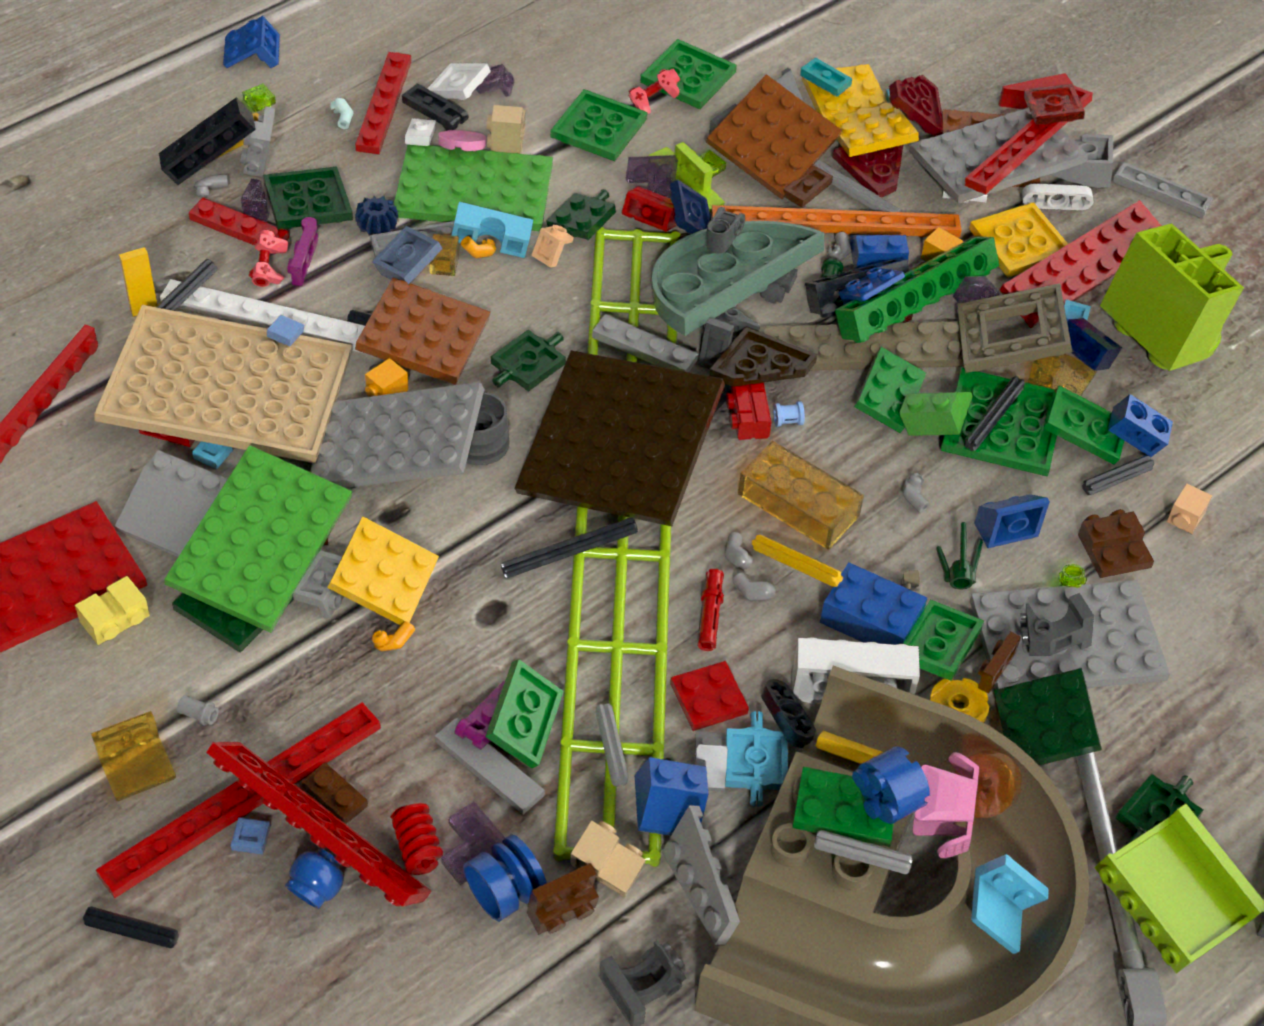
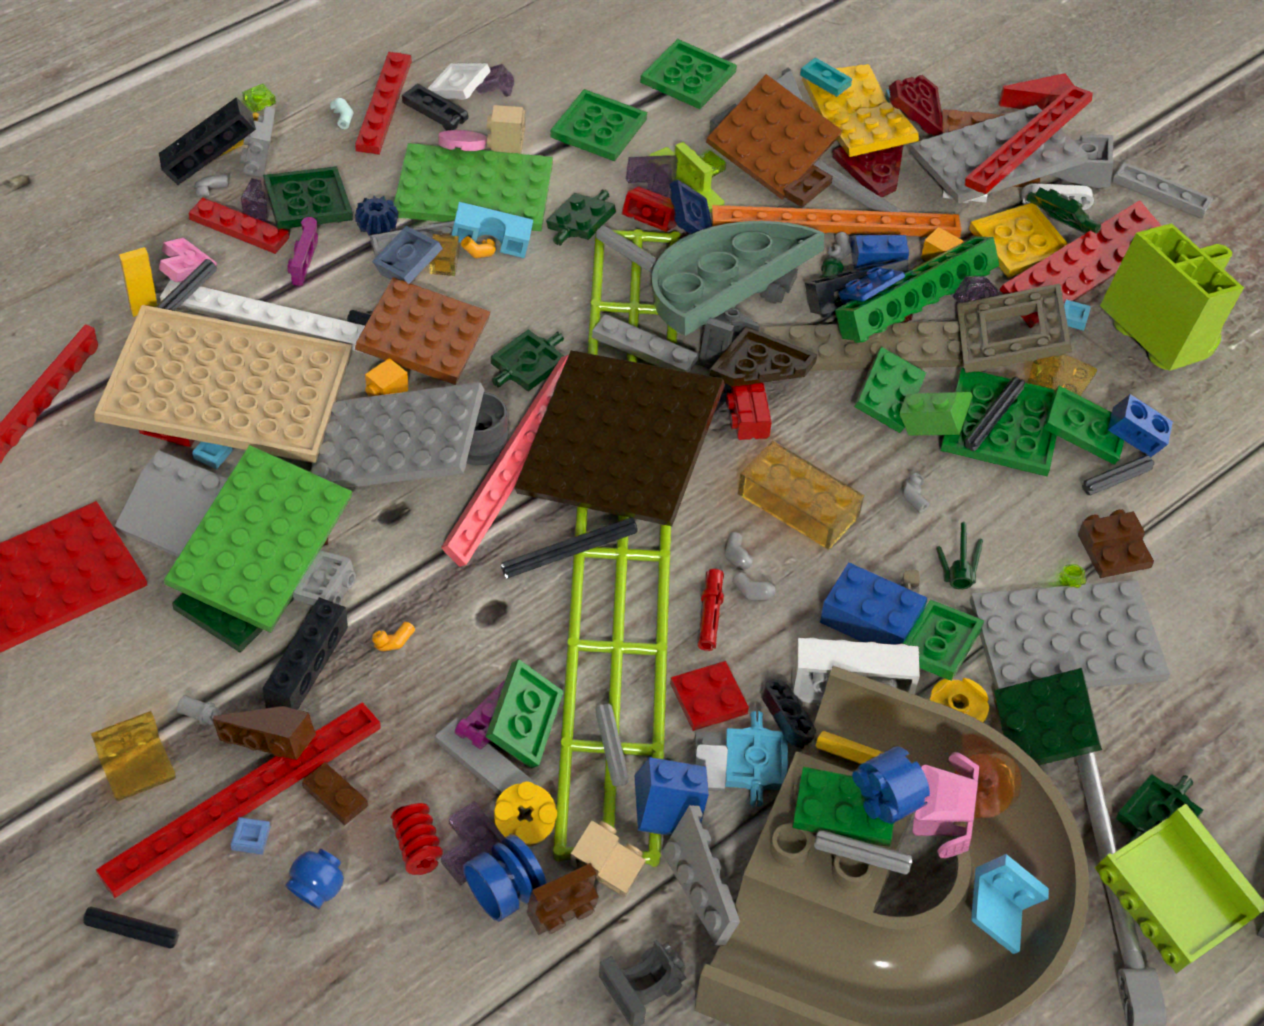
light yellow brick [75,576,150,645] -> none
red plate [206,742,432,907] -> none
blue bracket [223,16,280,68] -> none
coral piece [249,230,288,287] -> none
medium blue tile [267,315,304,346] -> none
yellow plate [327,516,439,625] -> none
white plate [405,118,436,146] -> none
light nougat bracket [531,225,574,268] -> none
coral piece [628,68,681,115] -> none
dark grey piece [706,207,745,254] -> none
yellow axle [751,535,843,587] -> none
light blue bush [773,401,805,427] -> none
blue slope [974,494,1050,548] -> none
reddish brown plate [978,631,1021,694] -> none
dark grey tile [1020,593,1094,656] -> none
clear red plate [1024,84,1085,125] -> none
clear blue brick [1067,318,1122,371] -> none
light nougat brick [1167,484,1212,534] -> none
none -> bright pink plate [159,238,217,282]
none -> reddish brown slope [212,706,316,760]
none -> black brick [263,597,348,710]
none -> coral plate [441,355,569,567]
none -> yellow plate [494,781,557,847]
none -> light grey axle [596,226,658,273]
none -> dark green plate [1026,187,1101,234]

